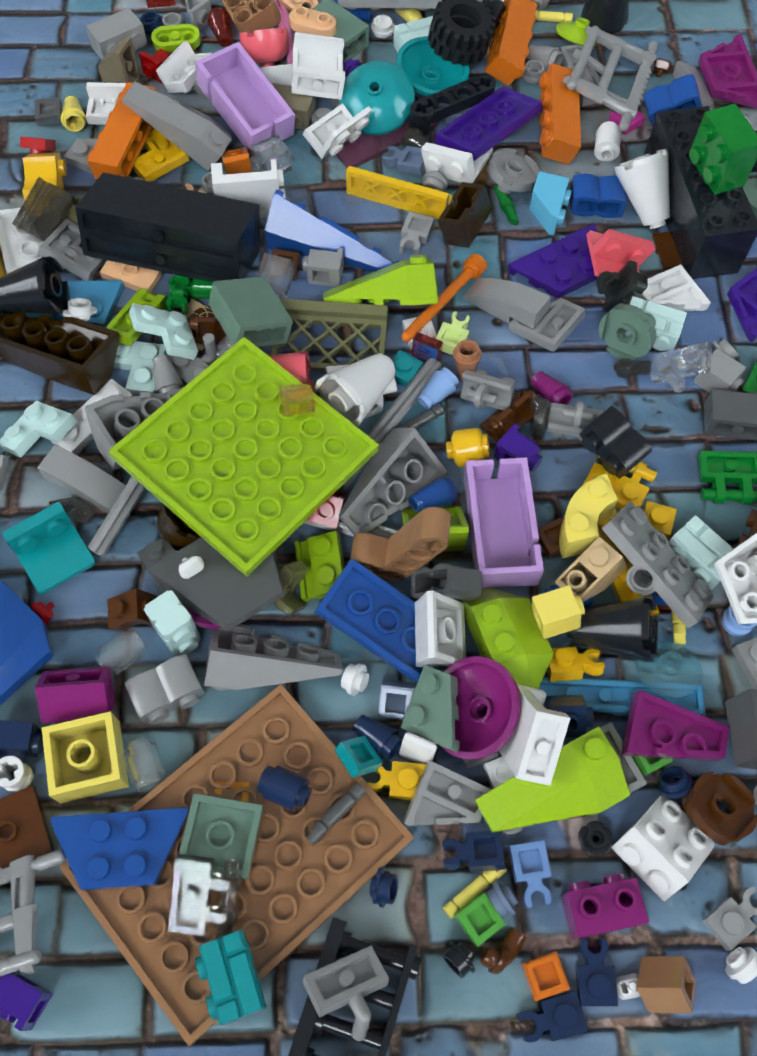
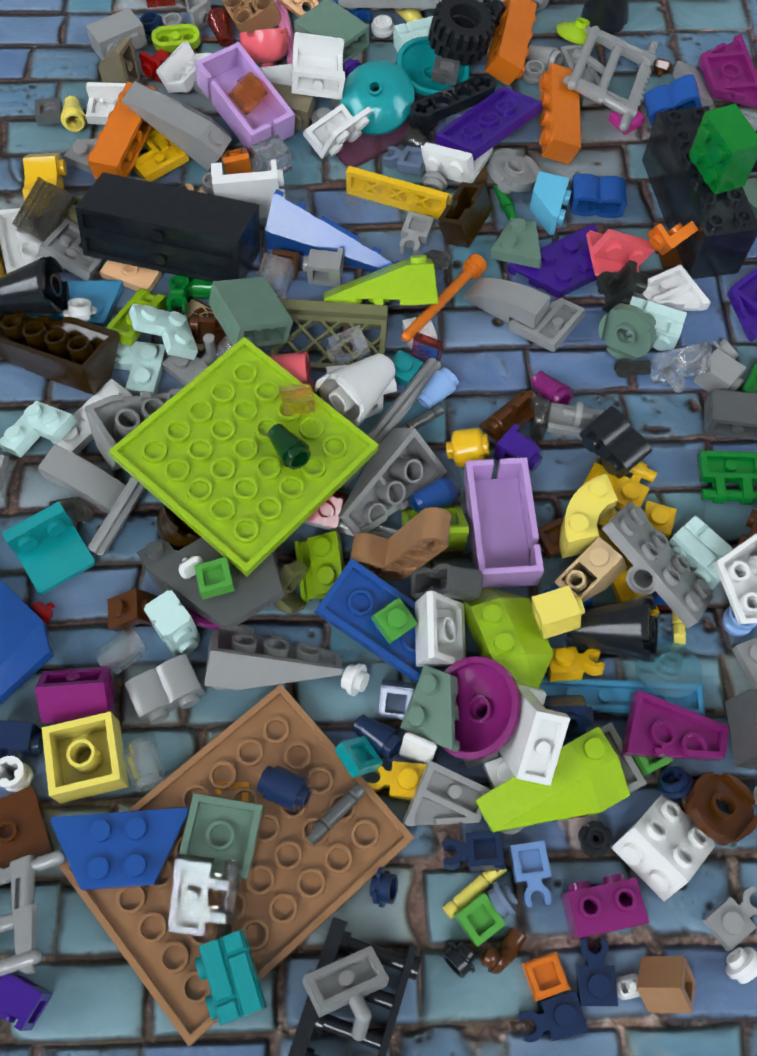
red plate [20,136,56,154] -> none
light grey cone [152,355,184,394] -> none
light nougat plate [289,6,337,37] -> none
yellowish green plate [433,311,470,355] -> none
nougat cone [453,340,482,381] -> none
light grey hips [460,369,515,411] -> none
light yellow wheel [535,10,573,23] -> none
white brick [594,121,621,161] -> none
white cone [614,148,670,229] -> none
none -> bright green plate [194,557,235,600]
none -> clear orange bracket [228,71,268,116]
none -> dark green cone [268,424,311,470]
none -> clear brick [325,325,371,365]
none -> bright green plate [371,598,418,644]
none -> clear smoke arm [422,250,452,270]
none -> flat silver plate [431,56,460,85]
none -> sand green wing [491,217,541,269]
none -> orange bracket [647,221,698,255]

